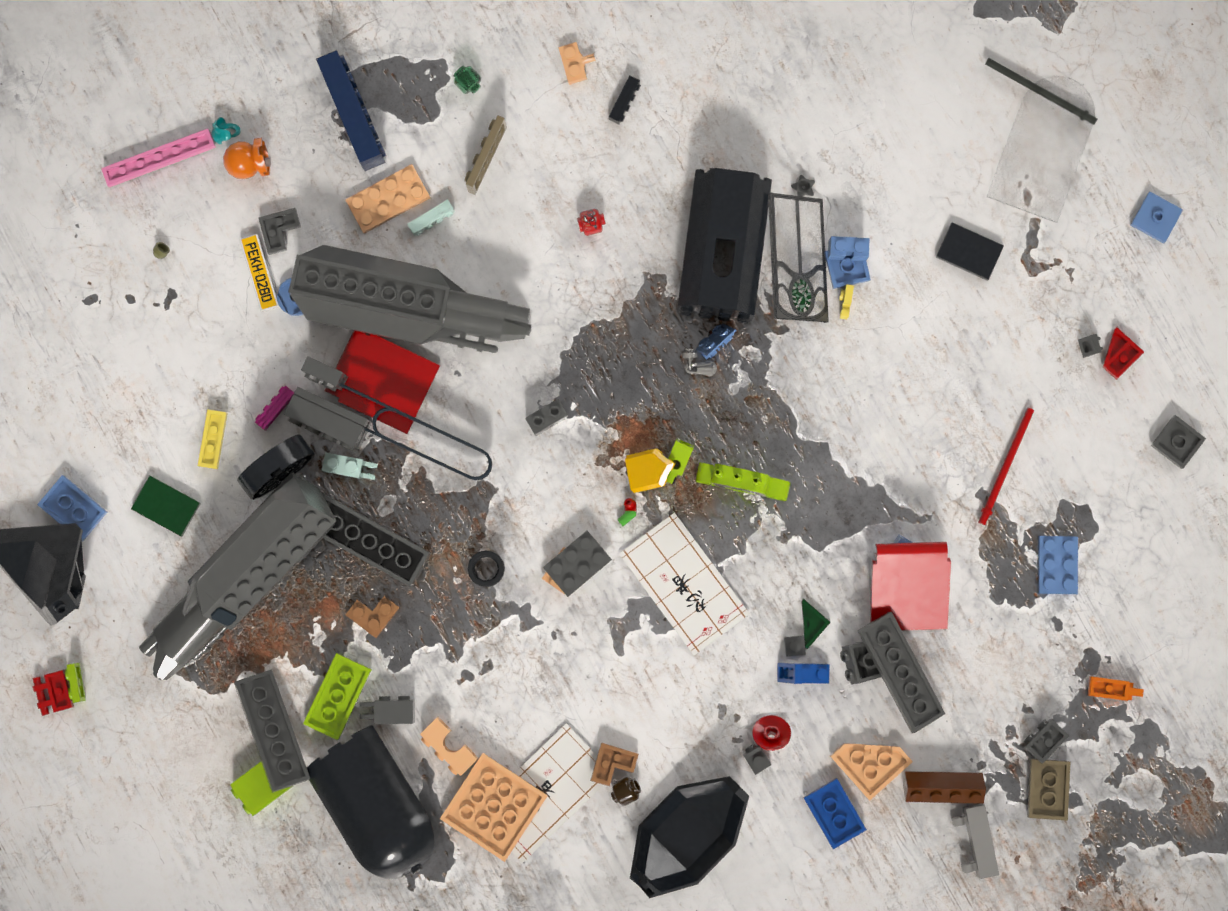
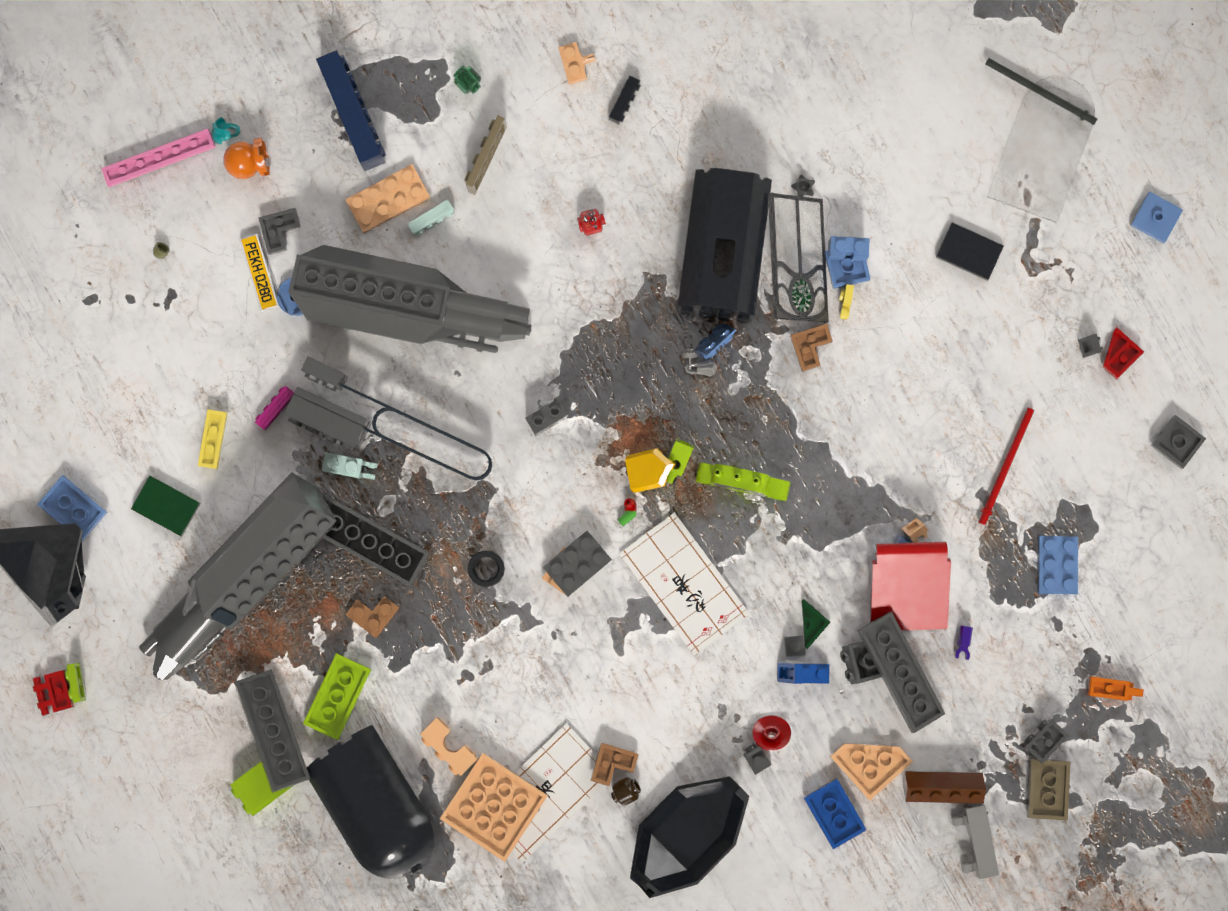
black brick [237,434,315,500] -> none
red piece [324,330,440,434] -> none
dark grey hinge [360,696,415,724] -> none
none -> medium nougat plate [790,324,833,372]
none -> light nougat tile [901,518,928,543]
none -> dark purple bar [954,625,973,660]

